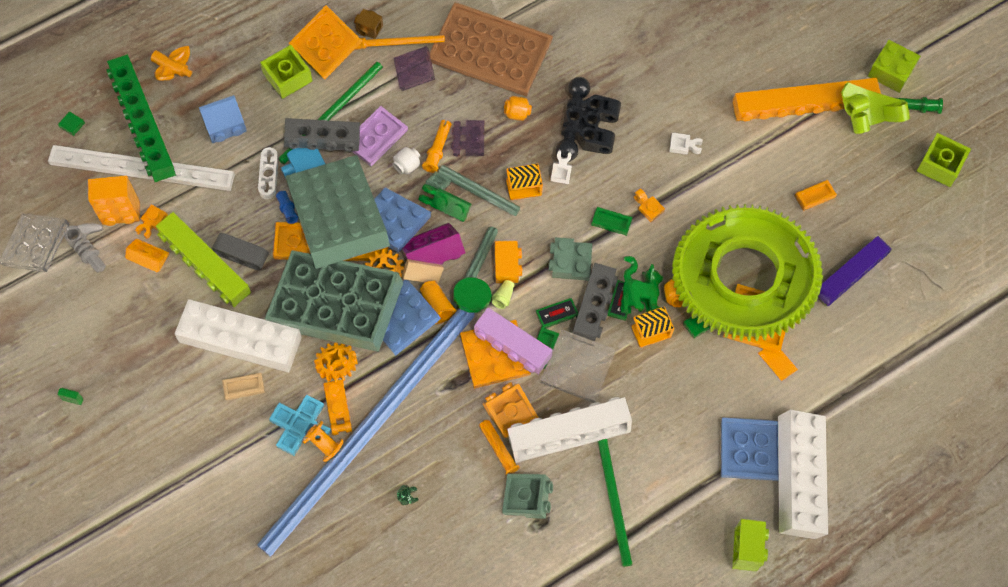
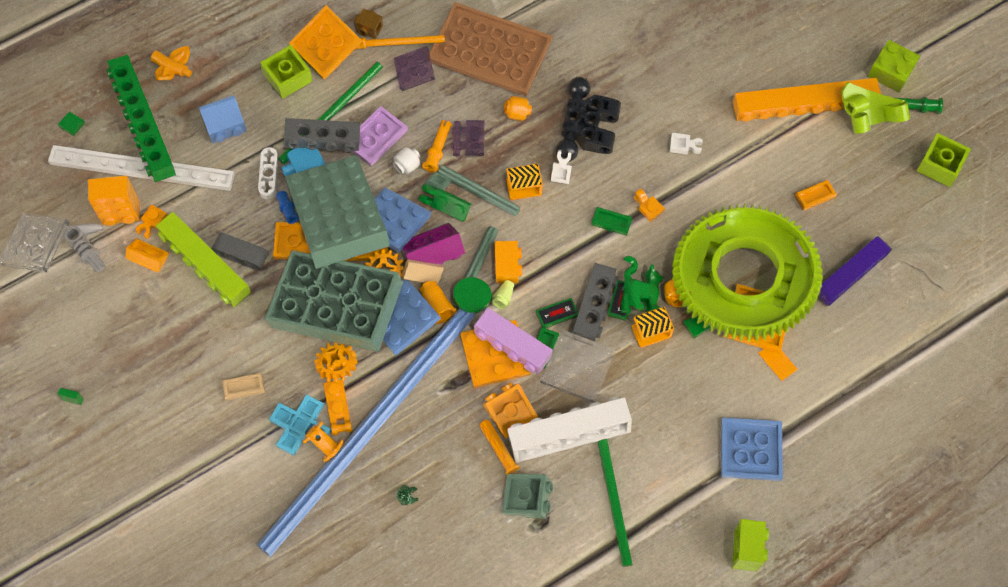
white brick [175,299,302,373] -> none
sand green plate [549,237,592,281] -> none
white brick [778,410,828,539] -> none

